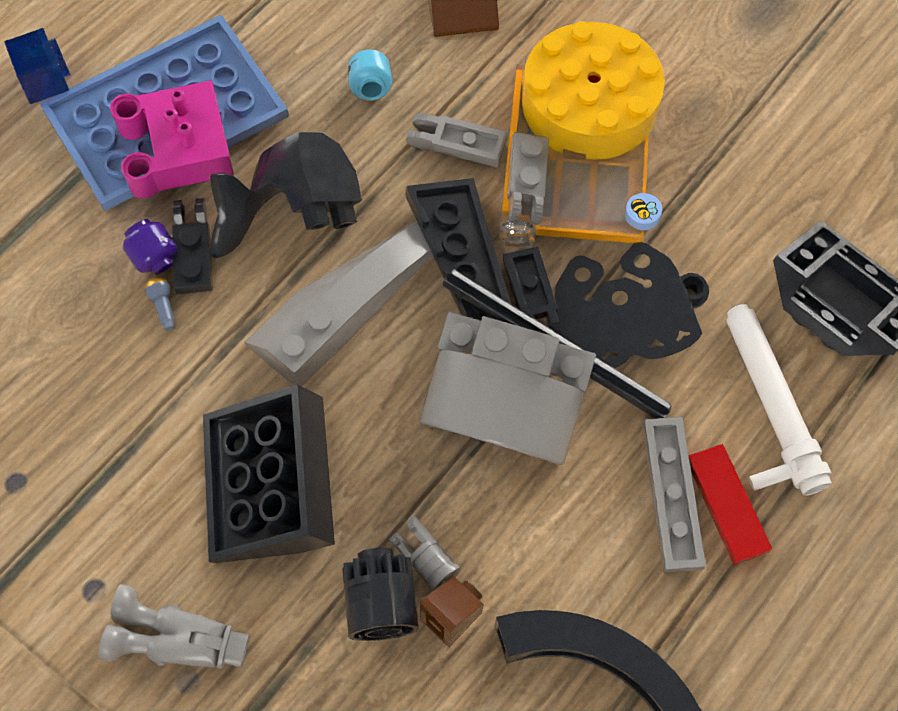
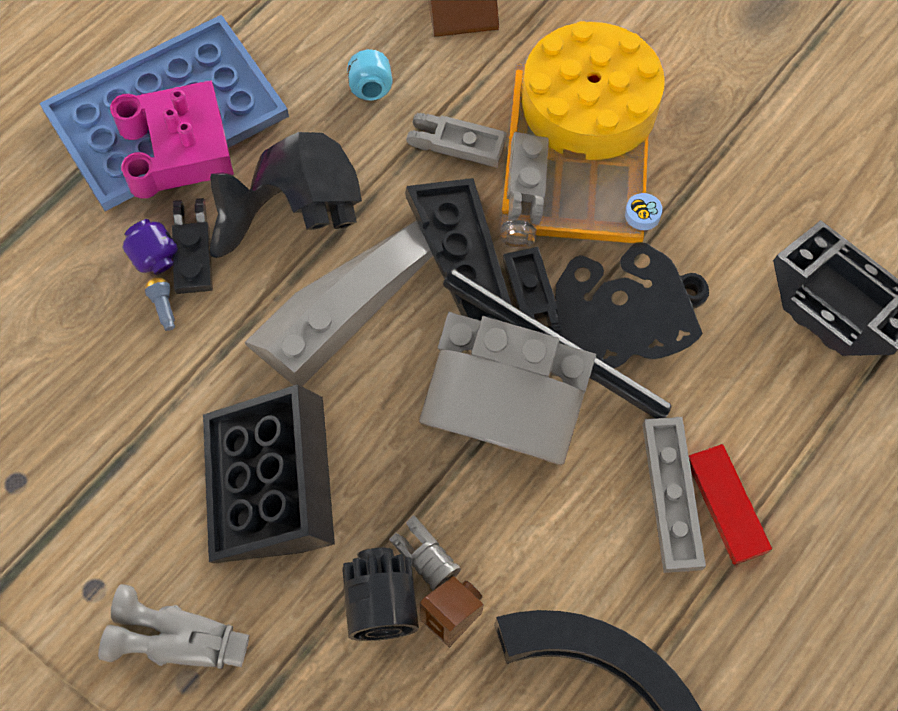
clear blue brick [4,28,71,105] -> none
white cylinder [726,304,832,496] -> none

